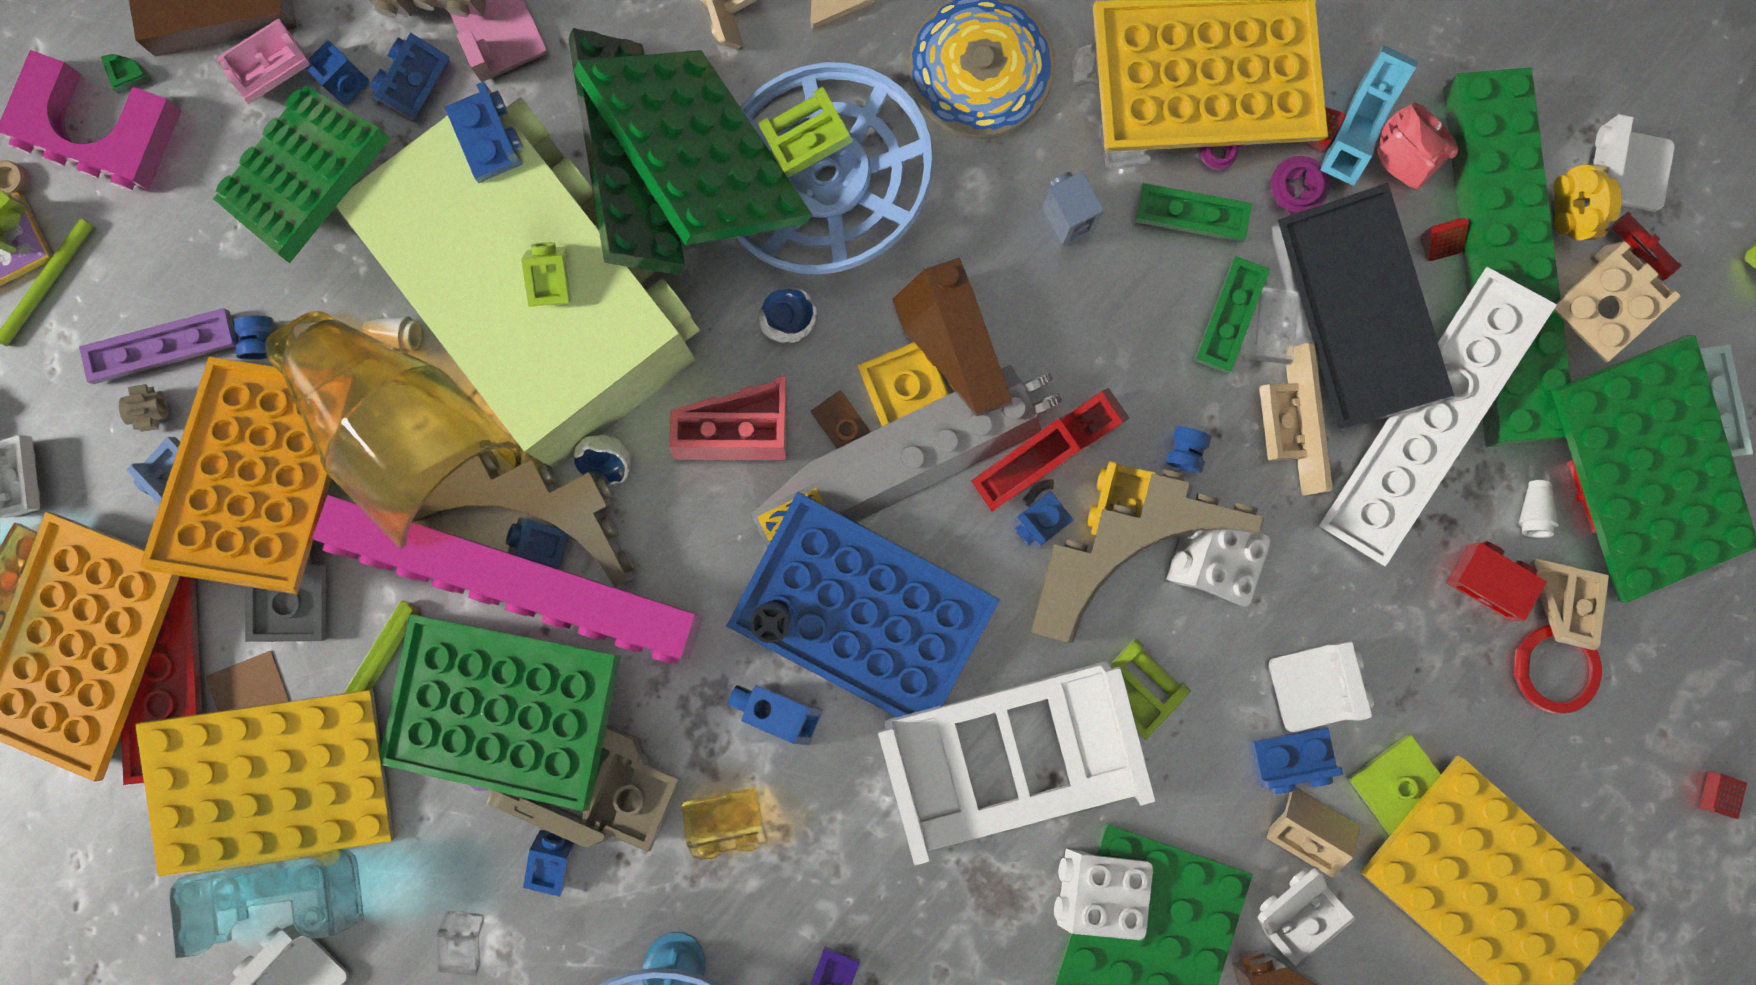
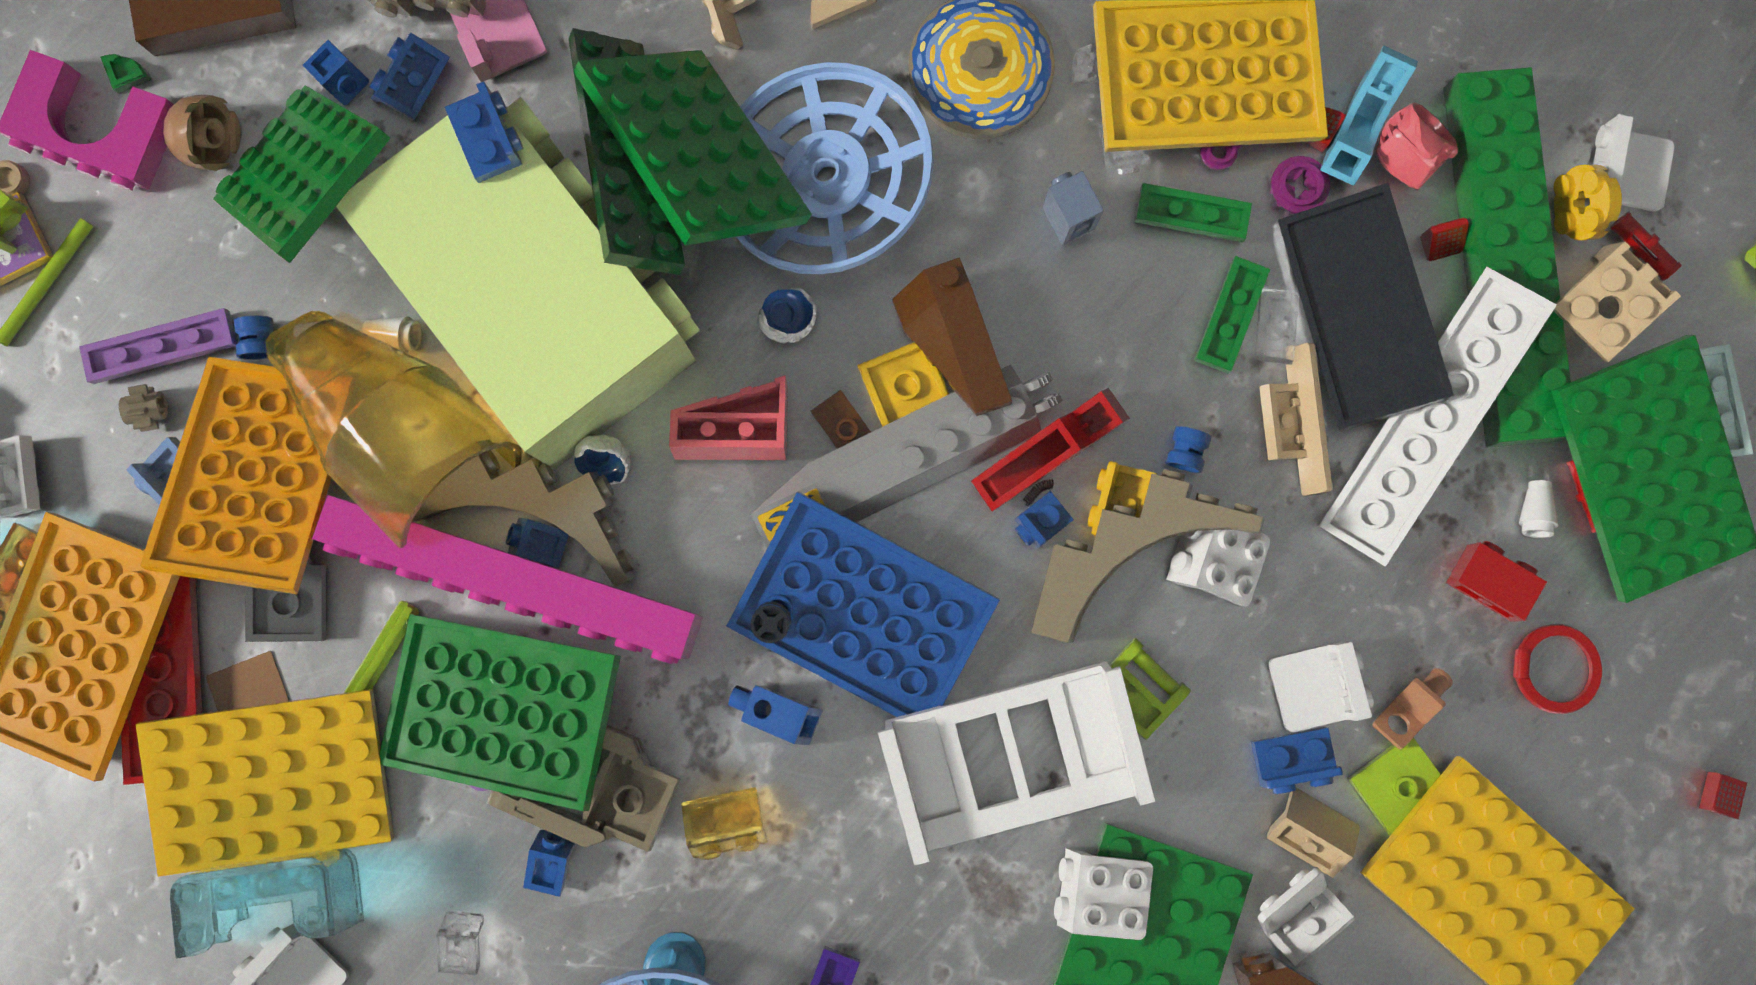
bright pink hinge [217,18,311,104] -> none
lime bracket [521,242,571,307] -> none
lime plate [758,86,853,178] -> none
tan wing [1530,558,1609,650] -> none
none -> medium nougat cylinder [163,95,241,171]
none -> nougat bracket [1373,668,1453,750]

